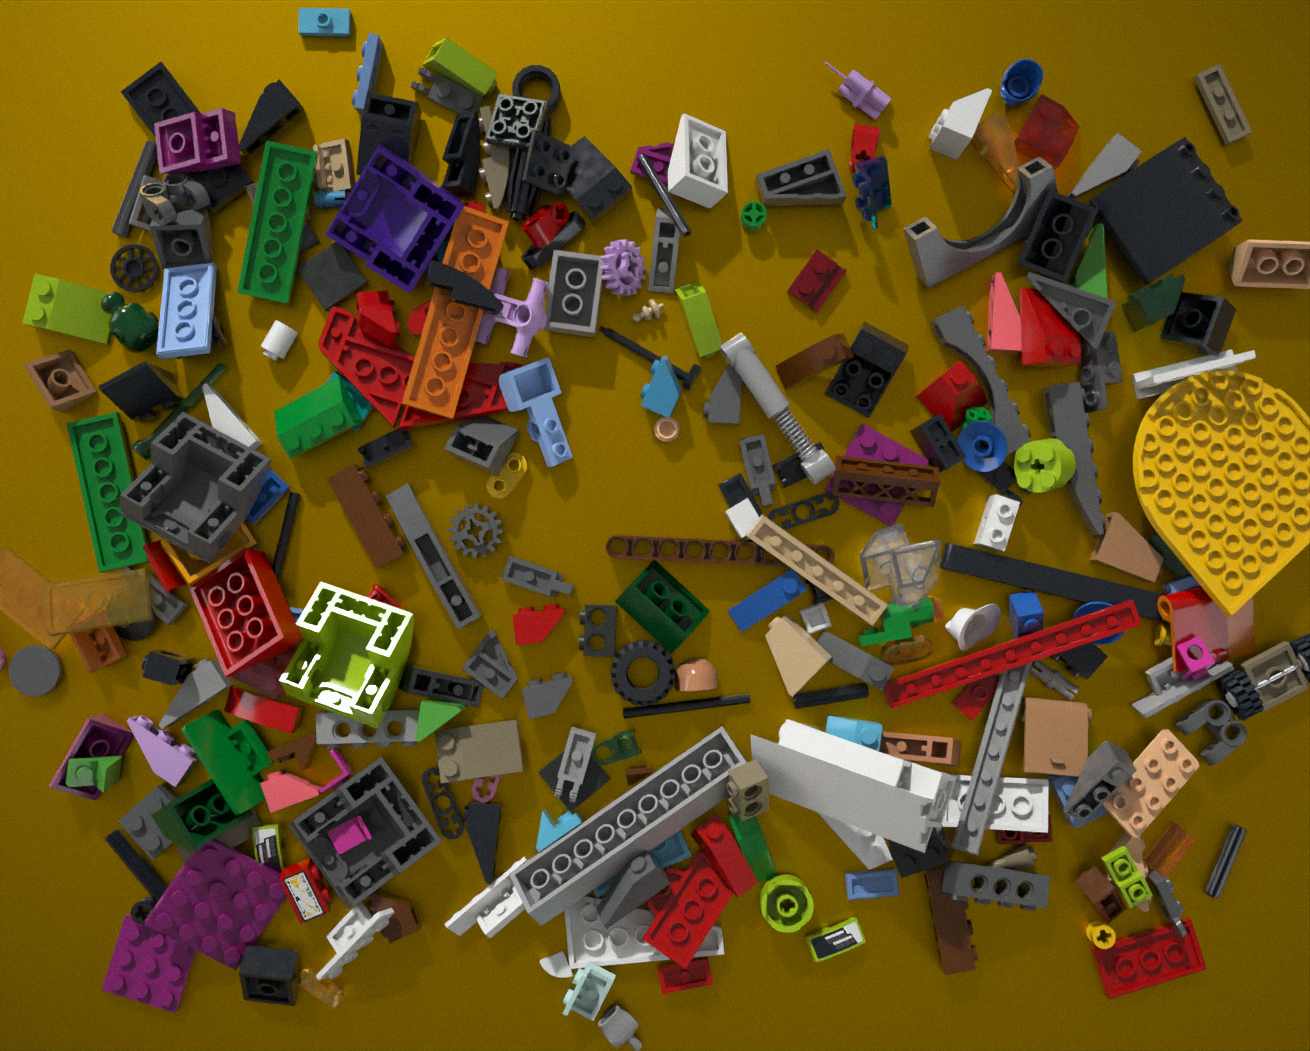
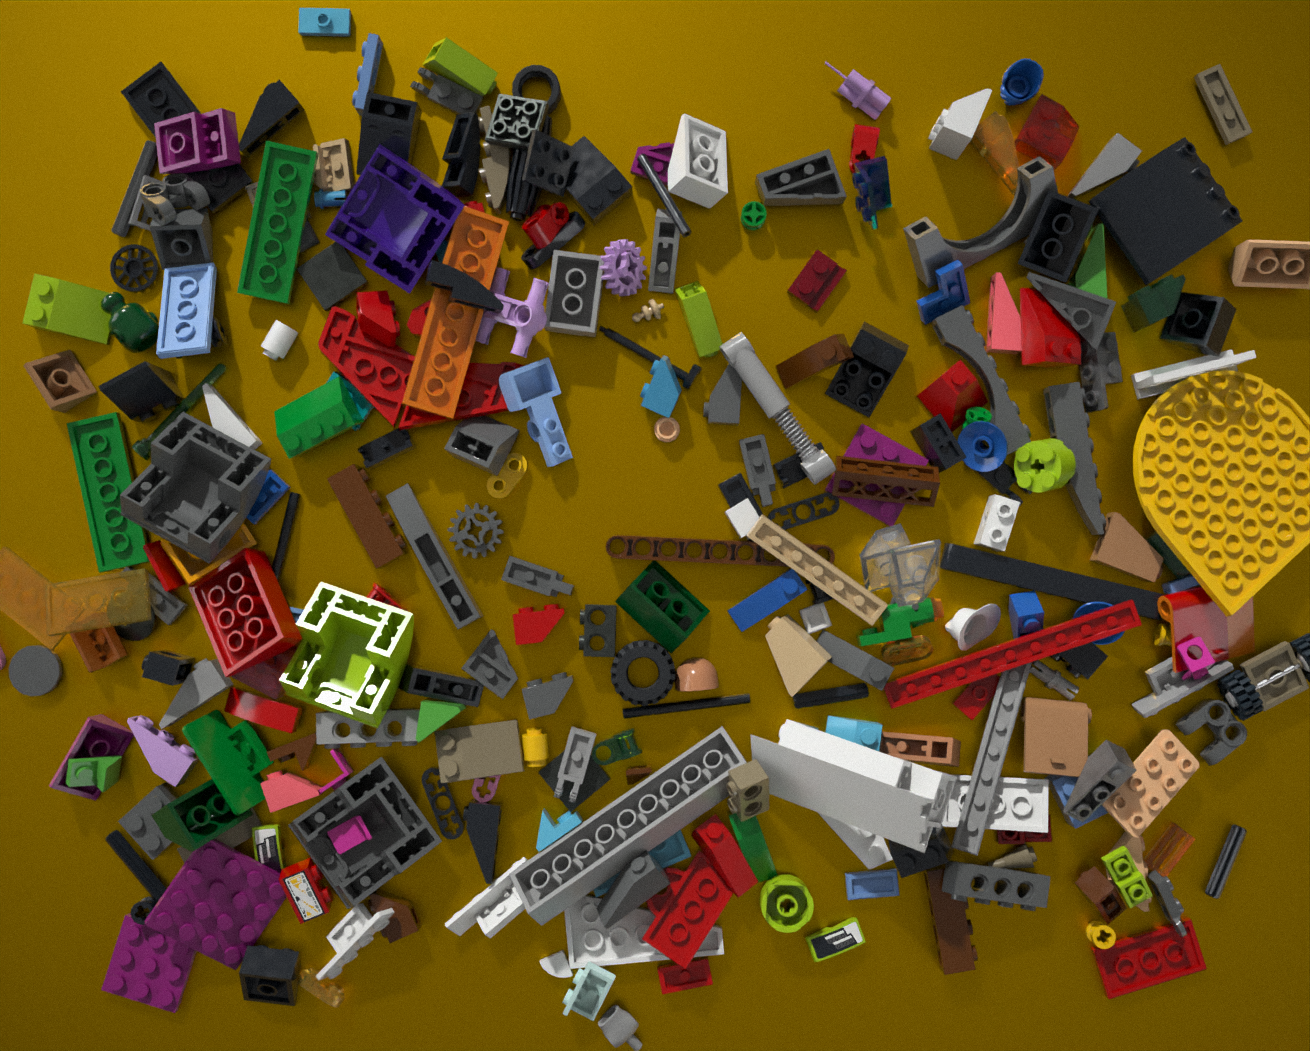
none -> yellow brick [522,728,549,767]
none -> blue plate [916,260,970,325]

